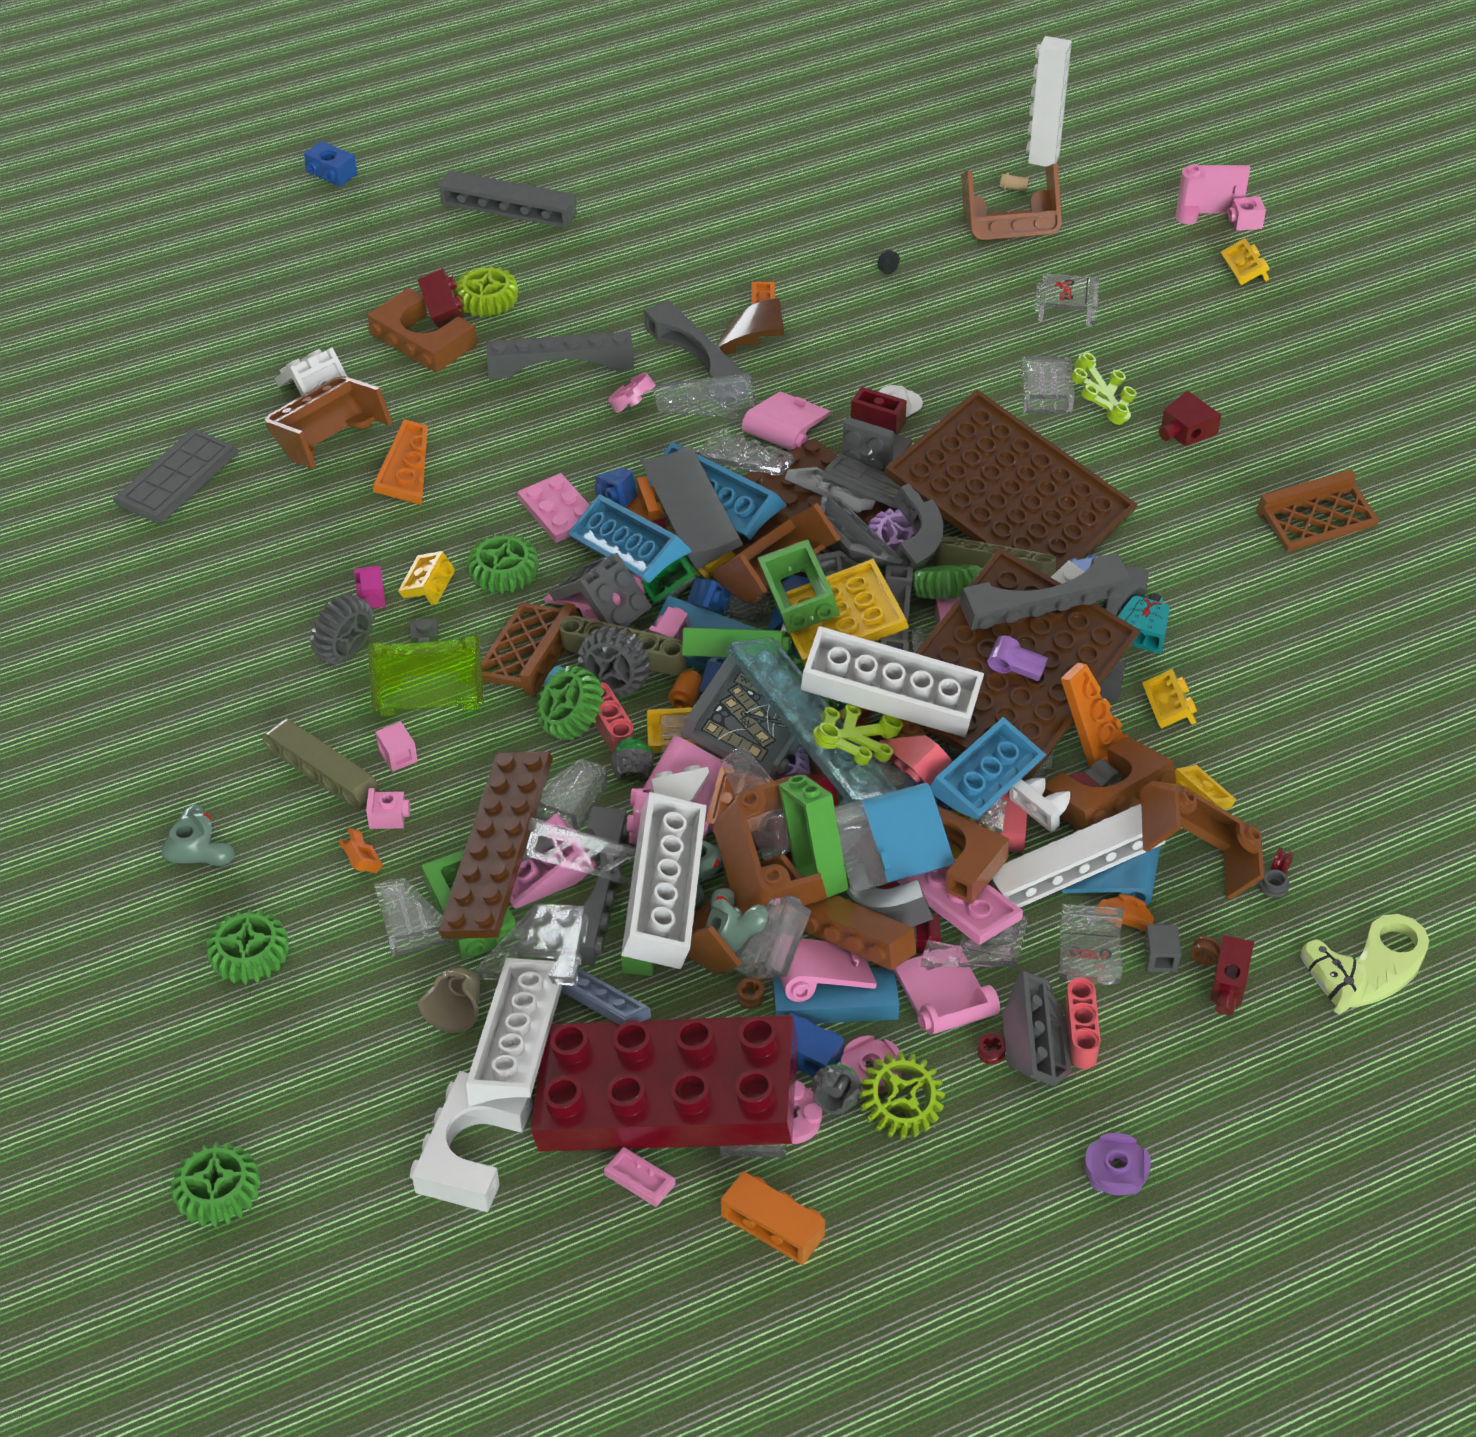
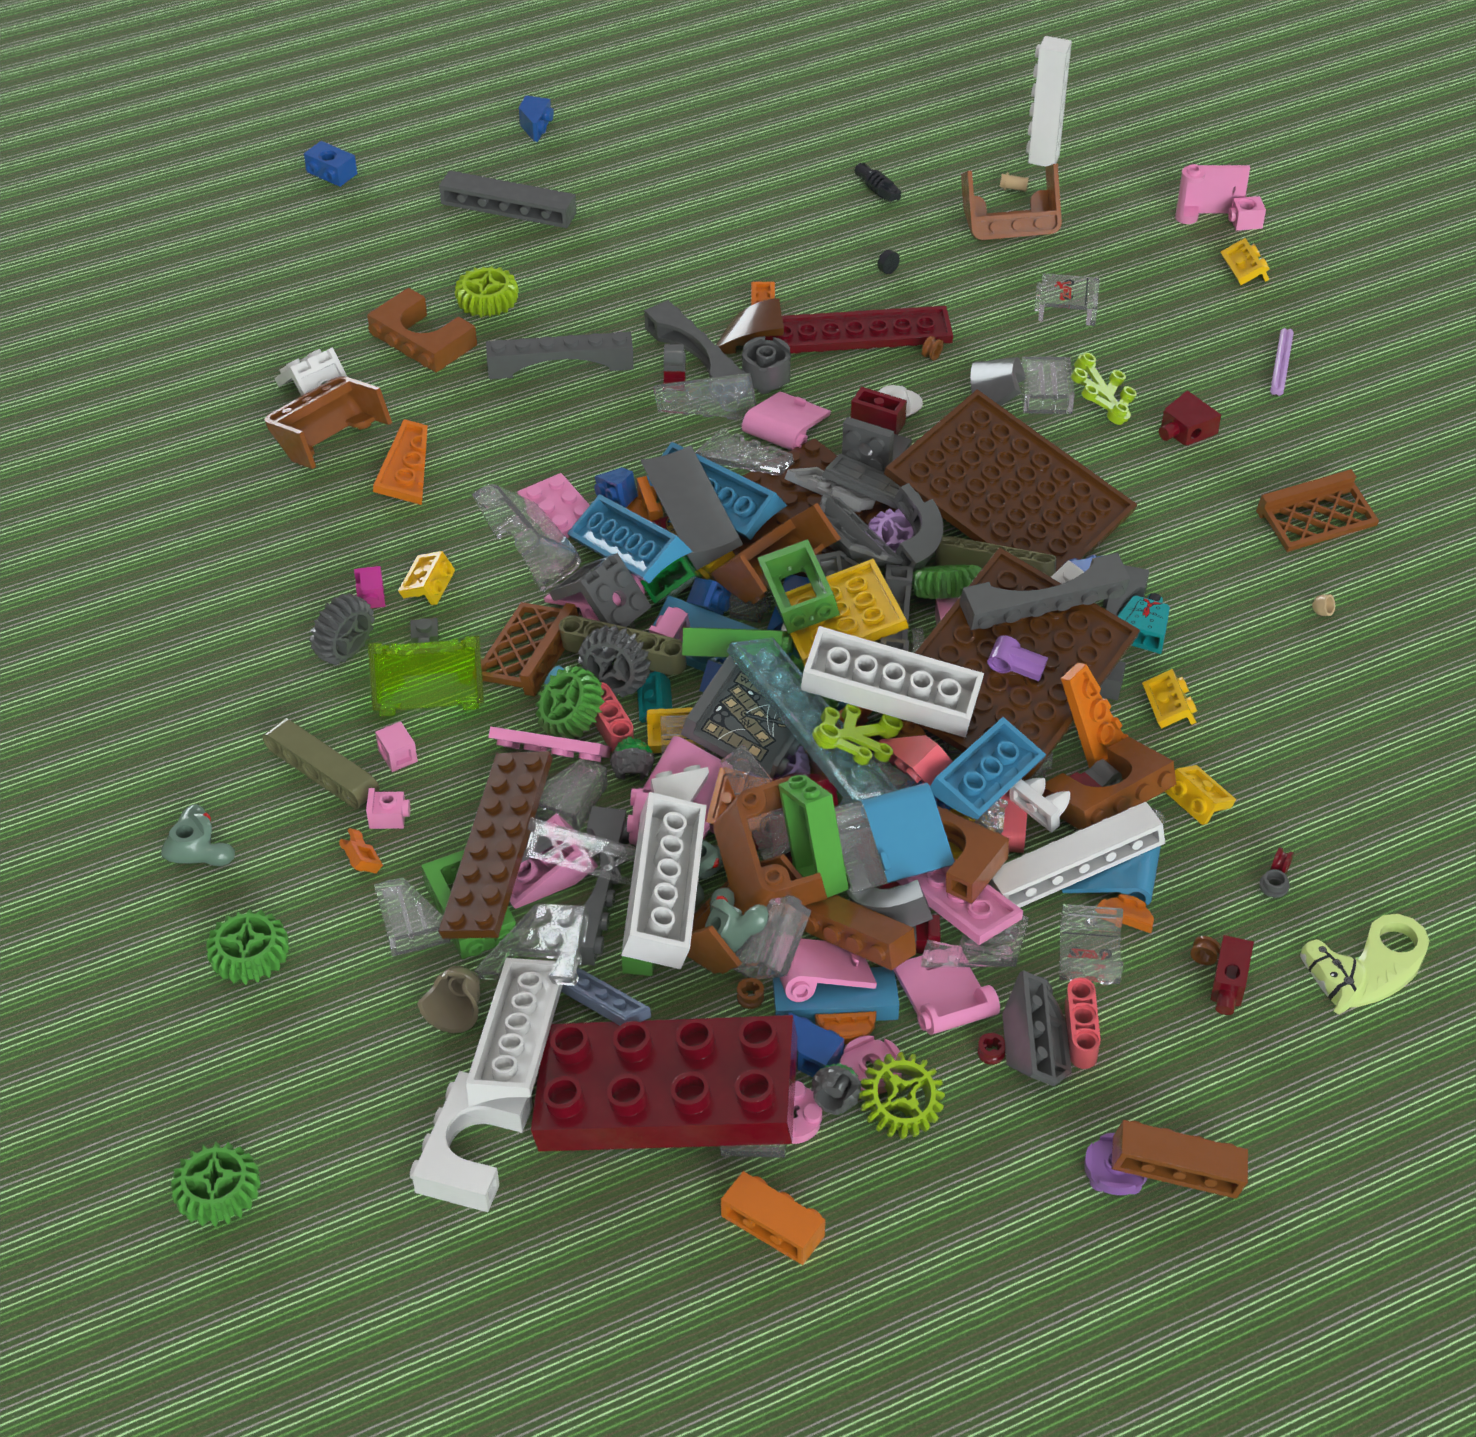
dark grey piece [113,429,239,524] -> none
dark red brick [417,268,465,328] -> none
bright green gear [467,533,539,595] -> none
bright pink plate [604,1146,676,1207] -> none
bright pink plate [608,372,656,413] -> none
orange brick [668,670,703,708] -> none
dark orange windscreen [1141,781,1265,900] -> none
dark grey brick [1144,924,1181,972] -> none
none -> clear windscreen [472,484,581,592]
none -> bright pink plate [488,726,611,762]
none -> blue slope [519,95,554,142]
none -> teal slope [637,671,673,723]
none -> dark grey leg [663,344,686,390]
none -> dark grey brick [742,337,791,394]
none -> dark red plate [765,306,953,353]
none -> orange plate [815,1011,876,1044]
none -> black hinge [854,162,902,202]
none -> dark orange bush [922,336,943,360]
none -> dark grey slope [970,357,1026,406]
none -> dark orange brick [1112,1120,1248,1199]
none -> lavender axle [1270,328,1294,396]
none -> tan hinge [1312,594,1335,616]

